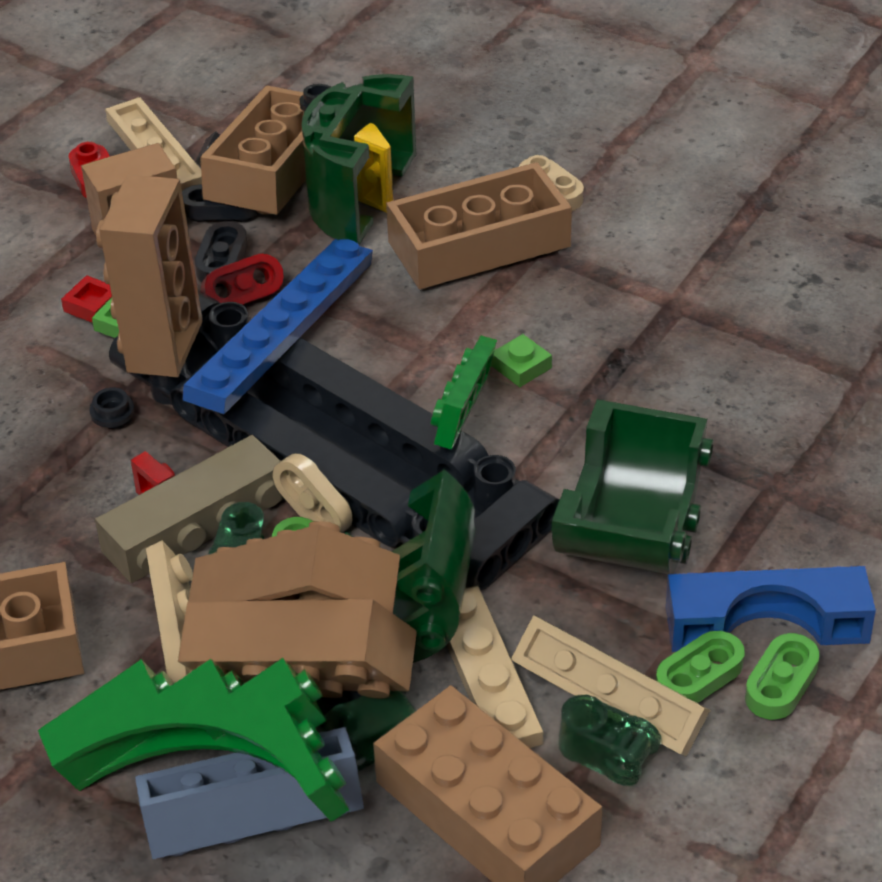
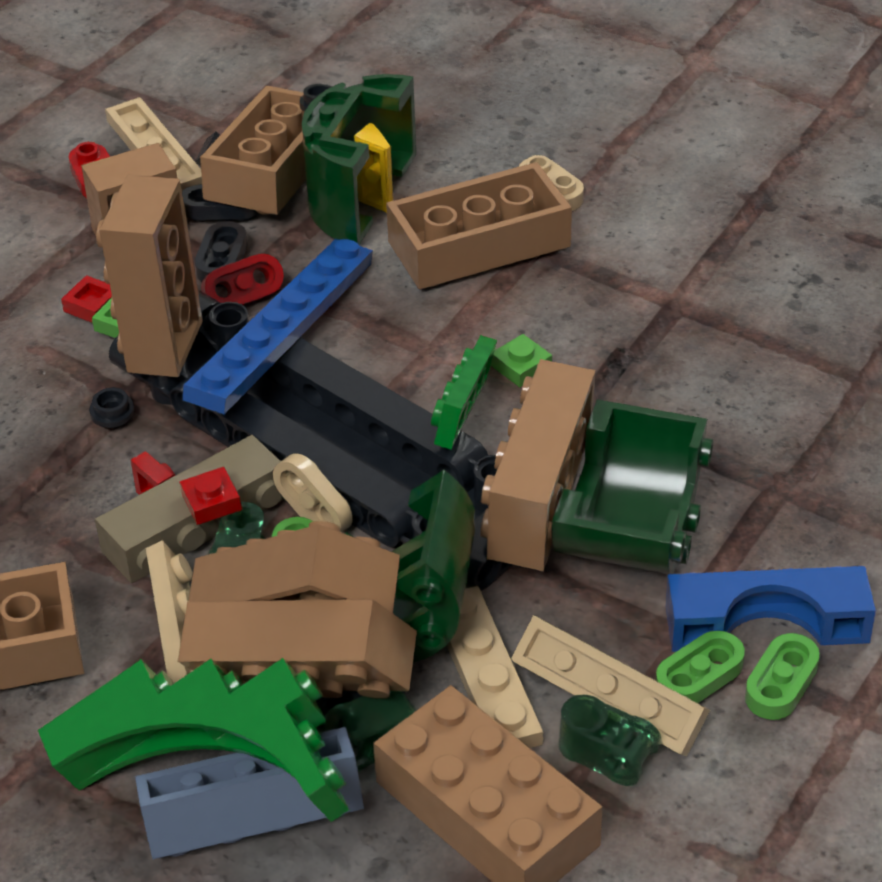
none -> red plate [179,466,242,525]
none -> medium nougat brick [480,359,596,571]

